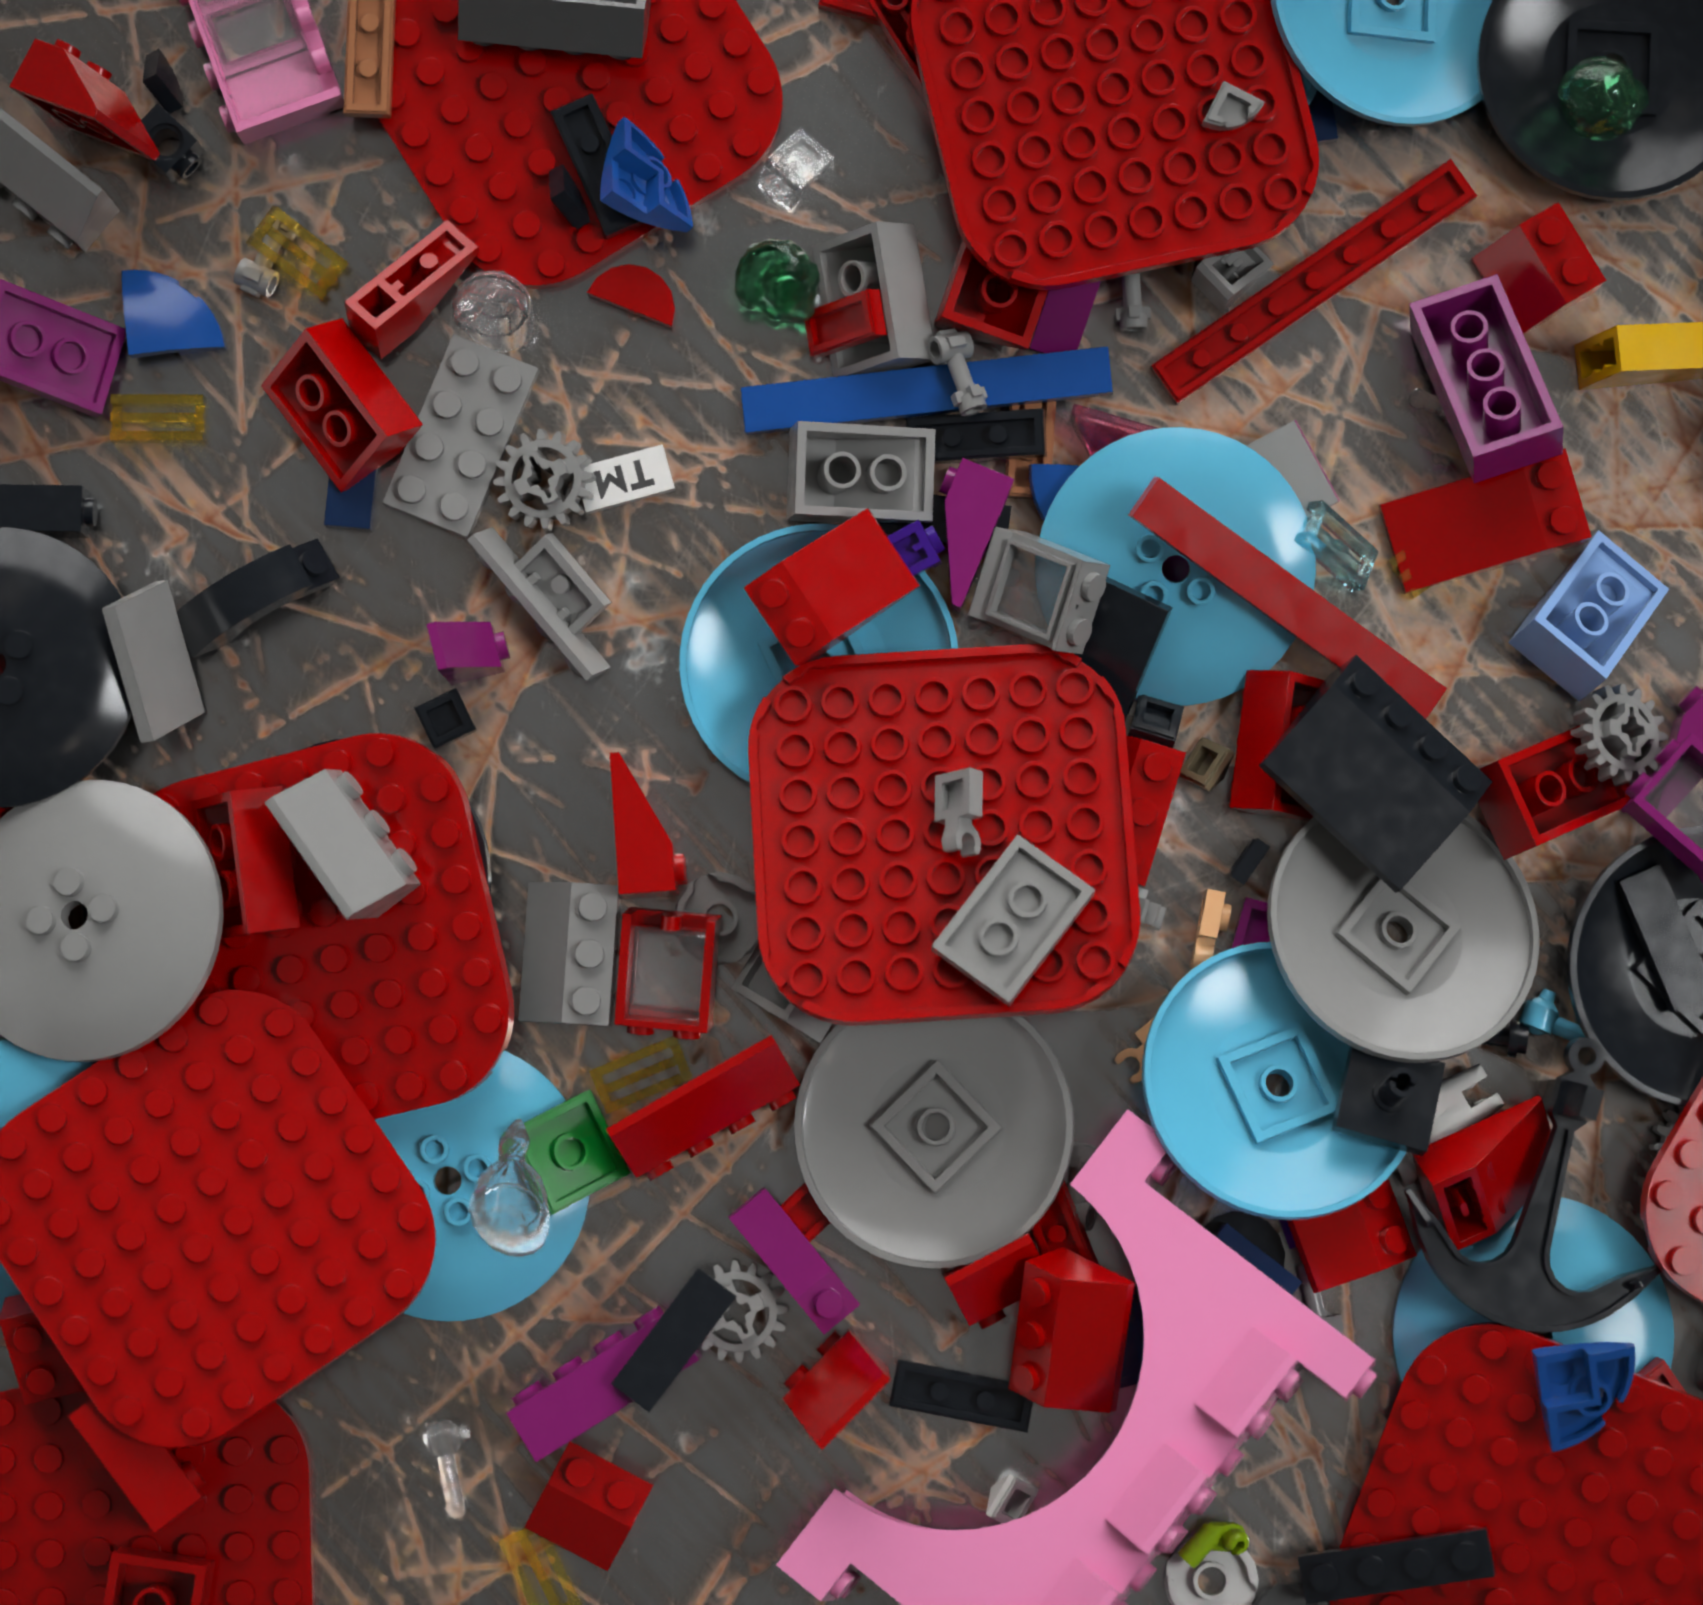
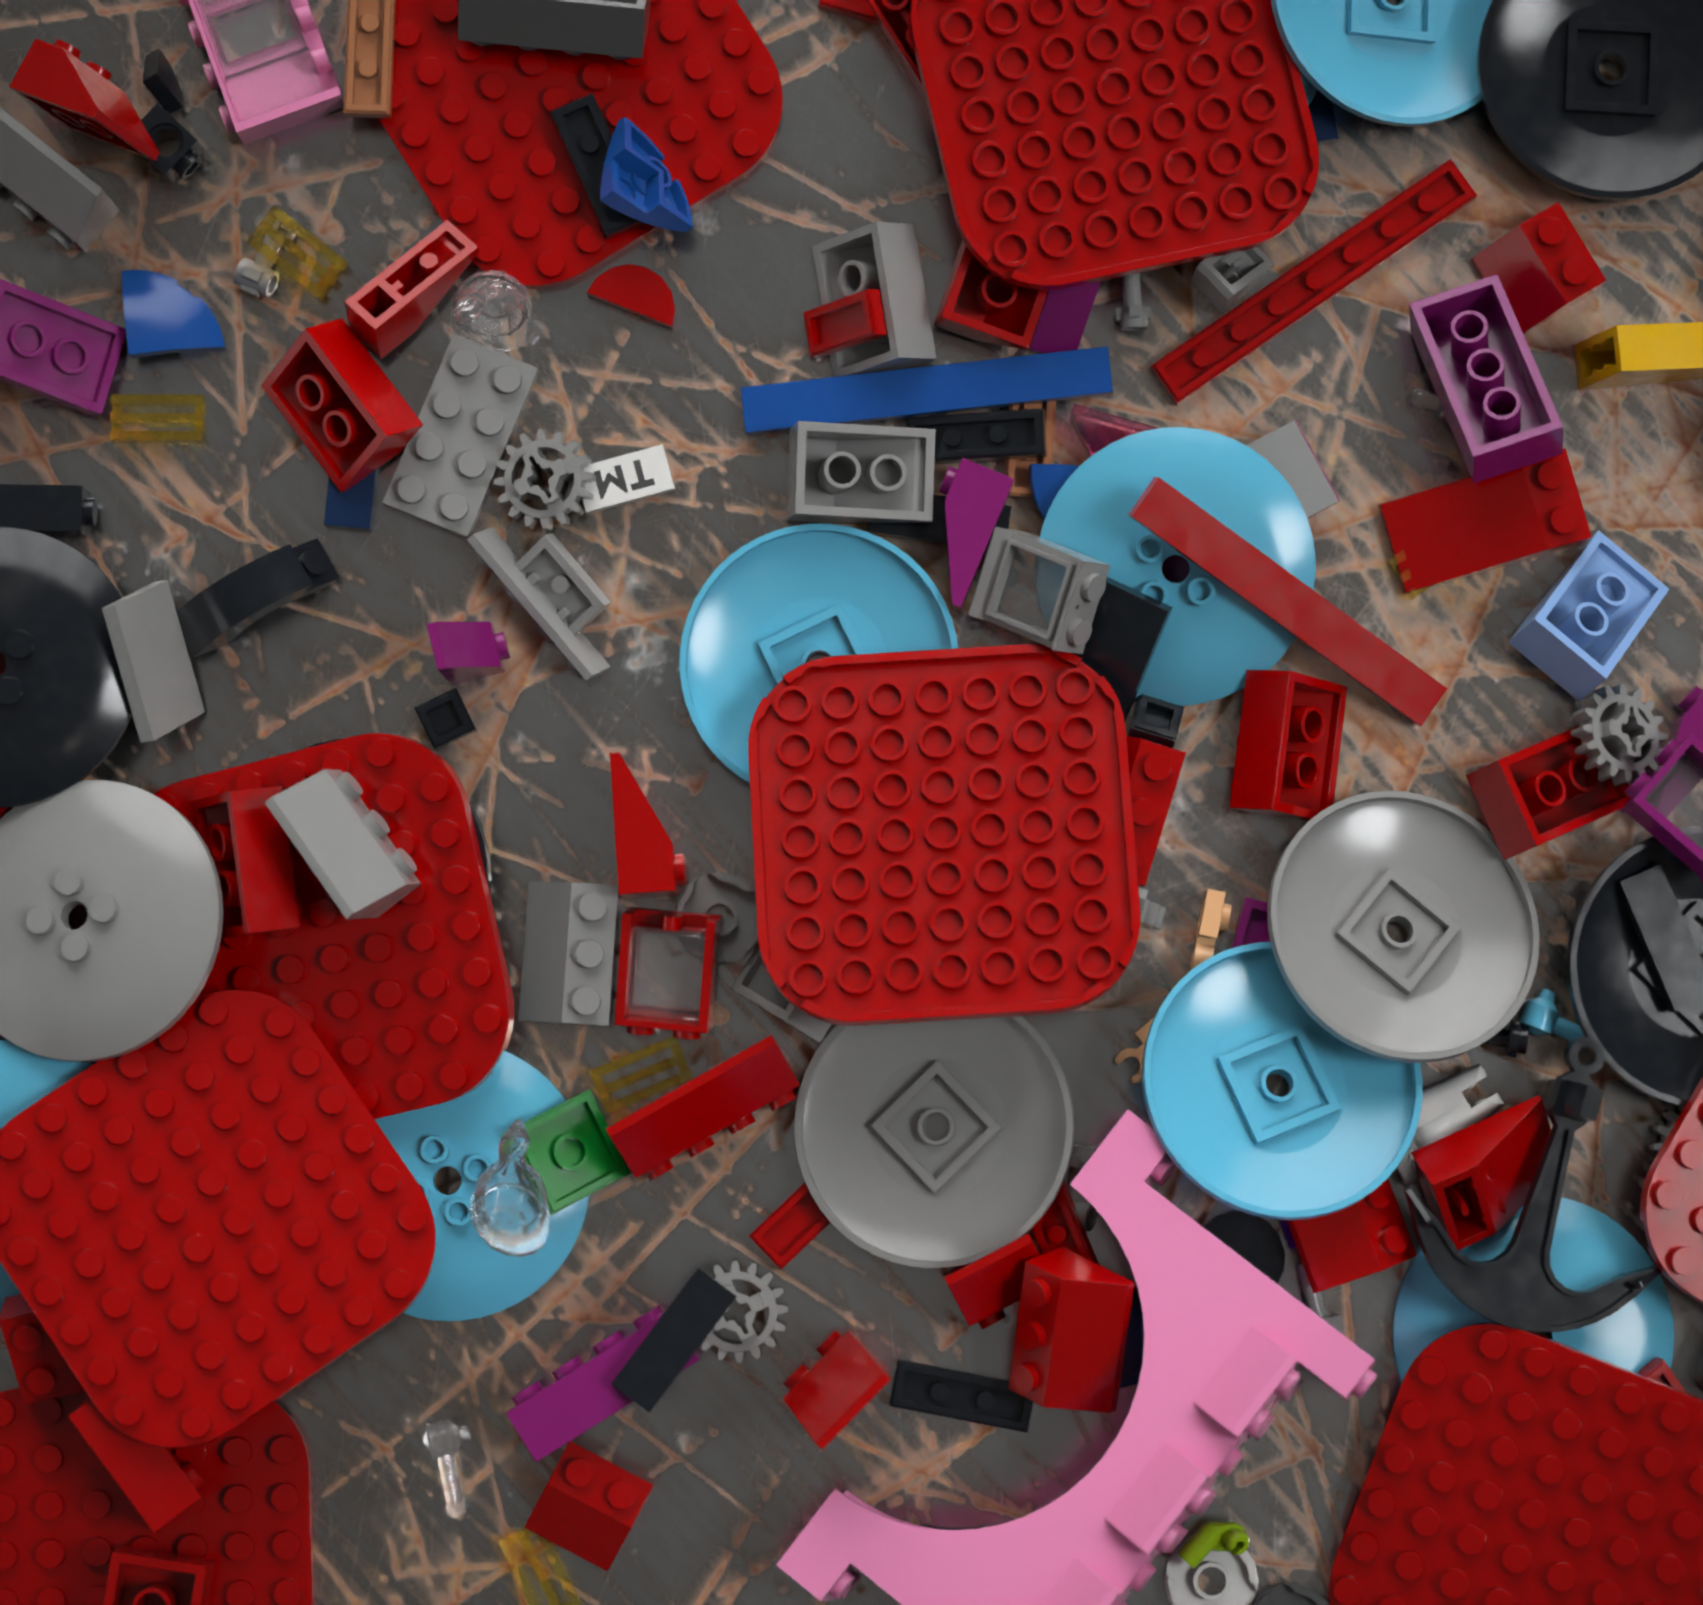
black tile [548,164,590,229] -> none
magenta slope [728,1187,861,1335] -> none
clear green hair [734,238,820,323] -> none
red slope [744,508,921,666] -> none
clear bracket [756,128,835,211] -> none
dark purple bracket [888,520,946,577] -> none
light grey bar [928,328,988,416] -> none
light grey plate [931,834,1095,1007] -> none
light grey plate [935,767,983,857] -> none
white slope [986,1474,1039,1524] -> none
dark tan slope [1179,737,1234,791] -> none
light grey tile [1201,81,1265,131] -> none
dark blue tile [1213,1222,1302,1295] -> none
black tile [1226,838,1270,888] -> none
black slope [1258,655,1493,893] -> none
clear light blue tile [1294,500,1379,591] -> none
black plate [1298,1526,1496,1604] -> none
black tile [1331,1046,1446,1156] -> none
blue brick [1532,1342,1636,1452] -> none
clear green hair [1557,56,1649,142] -> none

